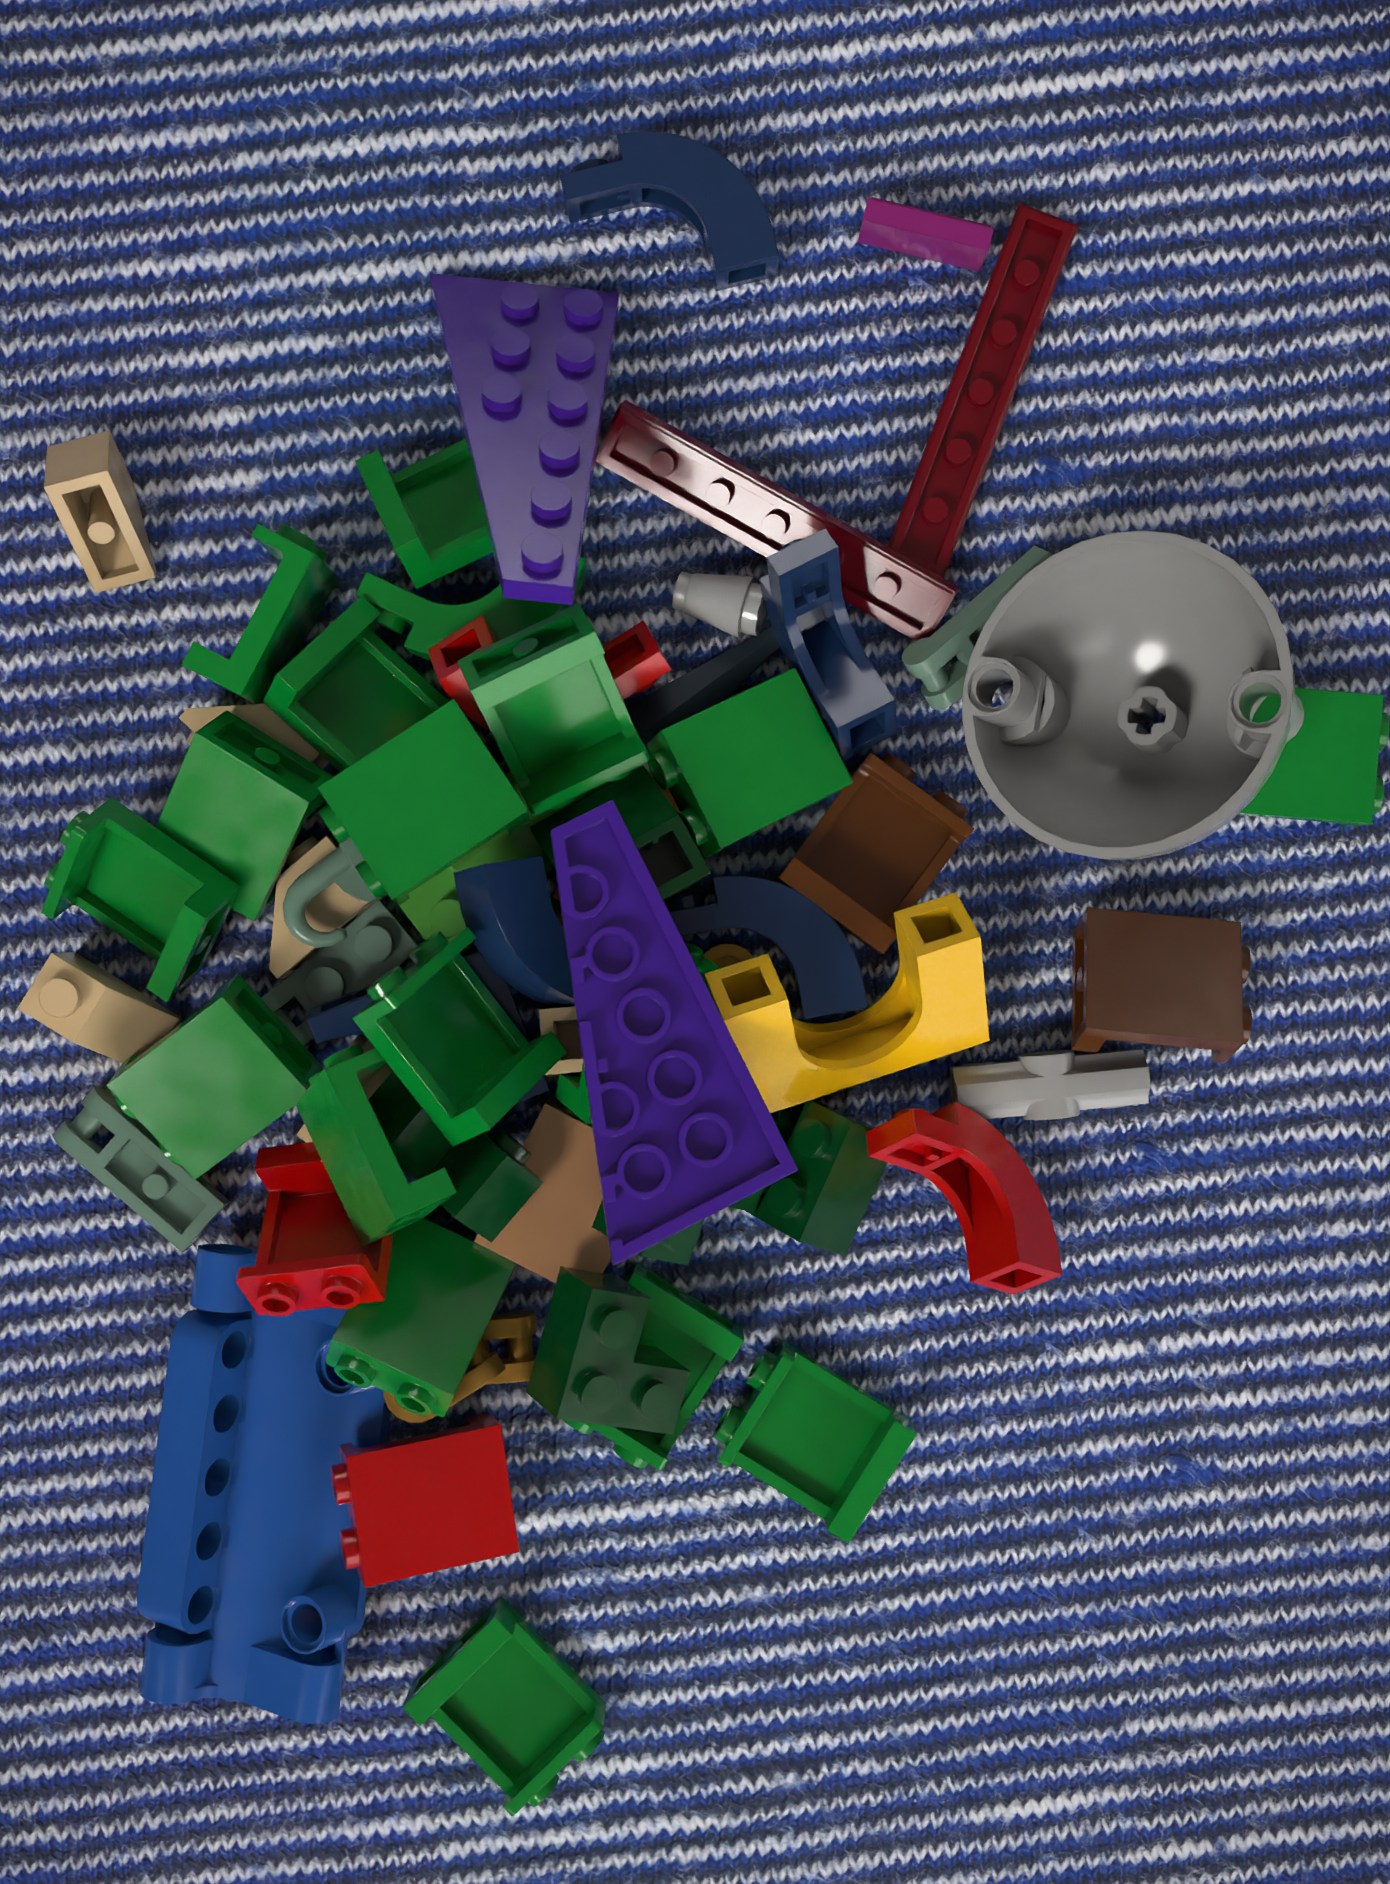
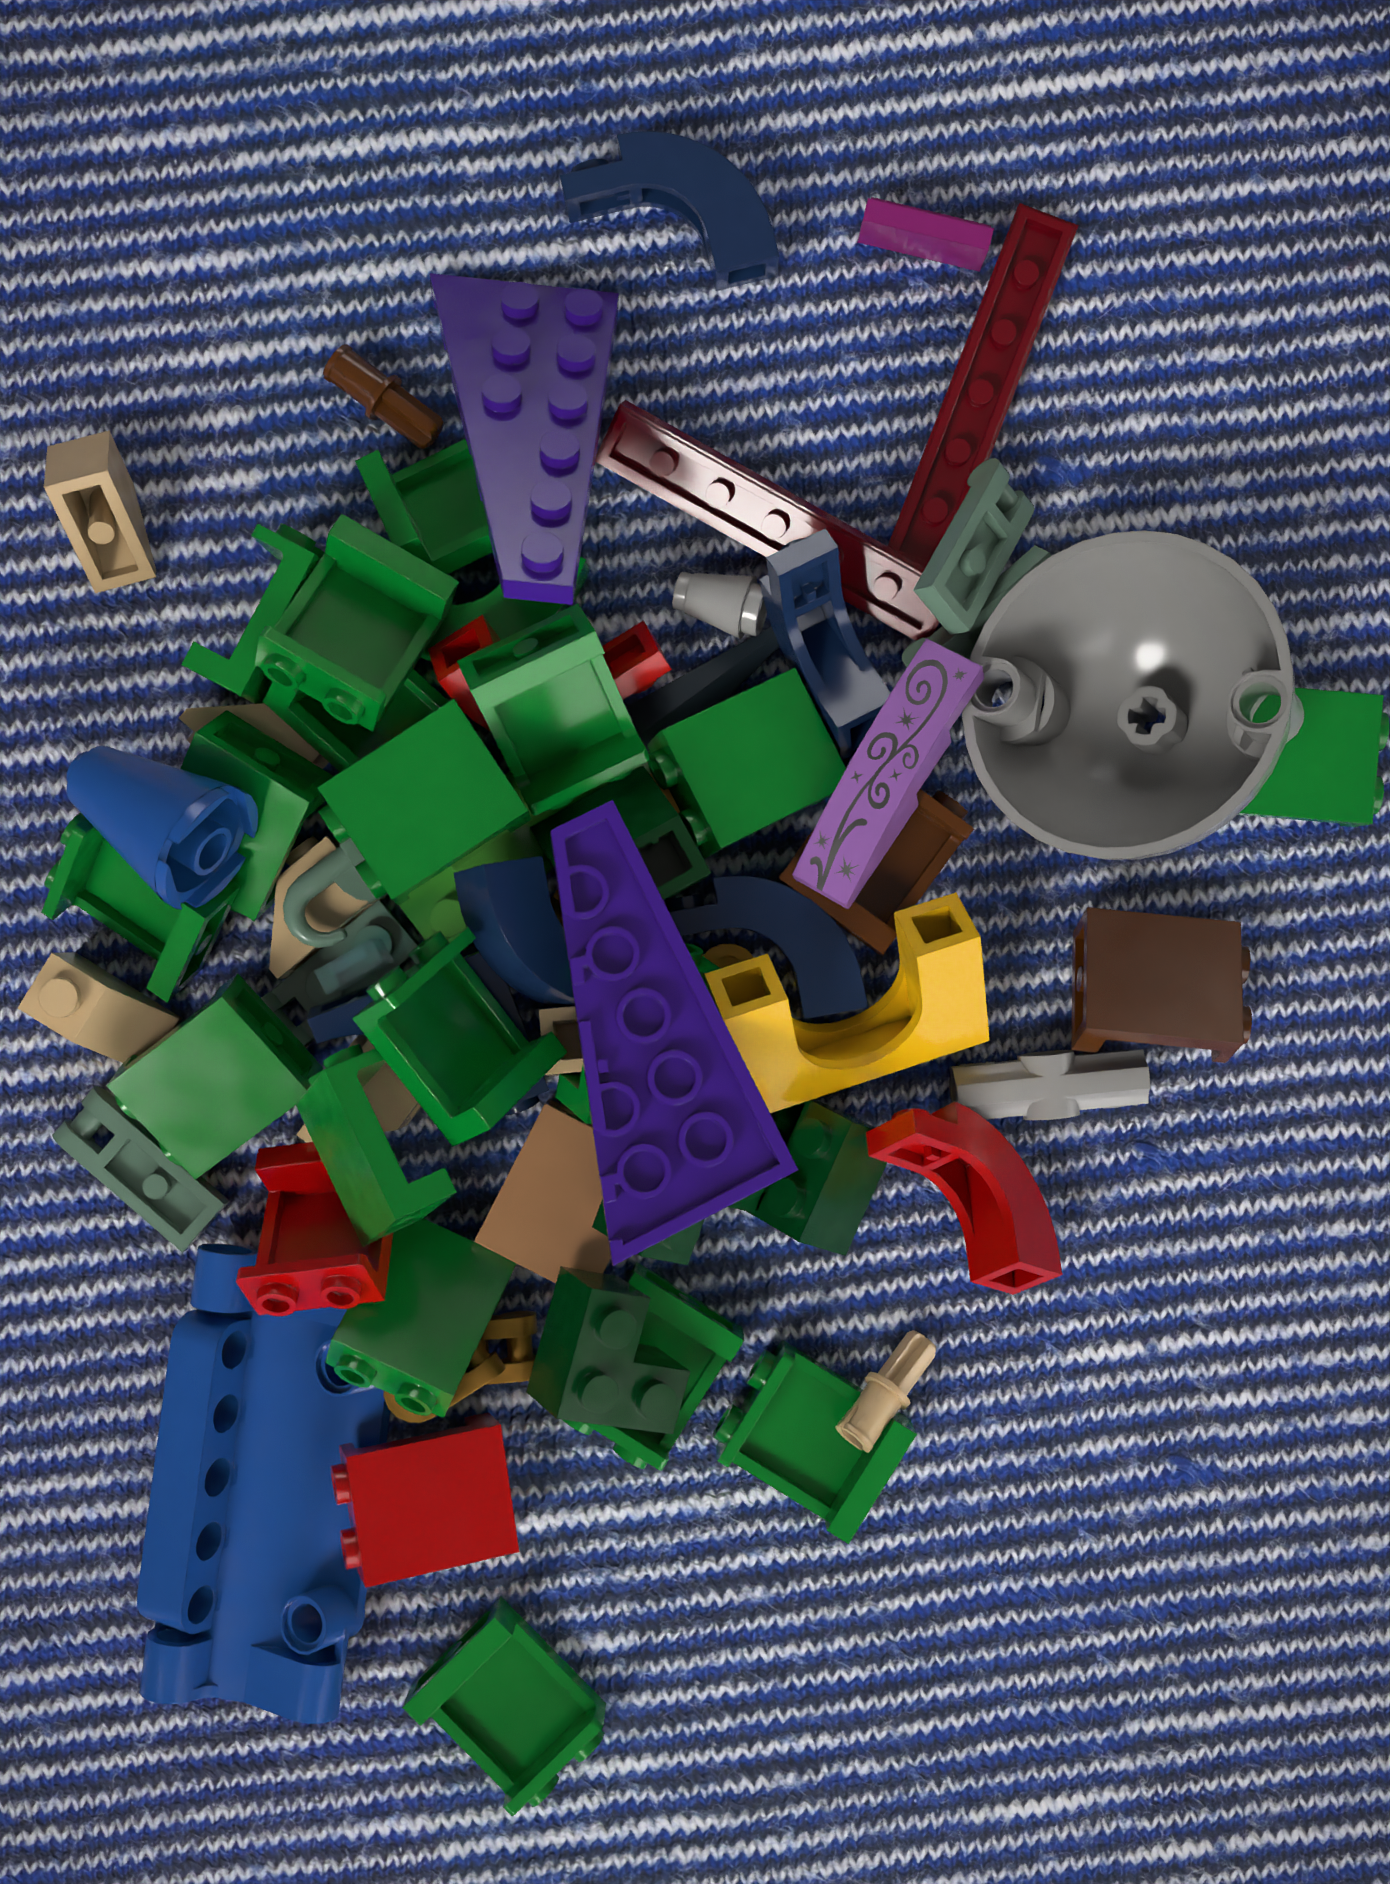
dark green brick [368,1071,543,1243] -> none
none -> blue cone [66,746,258,910]
none -> green panel [255,514,459,732]
none -> clear light blue tile [314,939,394,994]
none -> reddish brown axle [323,344,444,449]
none -> medium lavender slope [792,638,984,909]
none -> tan axle [835,1330,936,1453]
none -> sand green plate [913,458,1035,635]

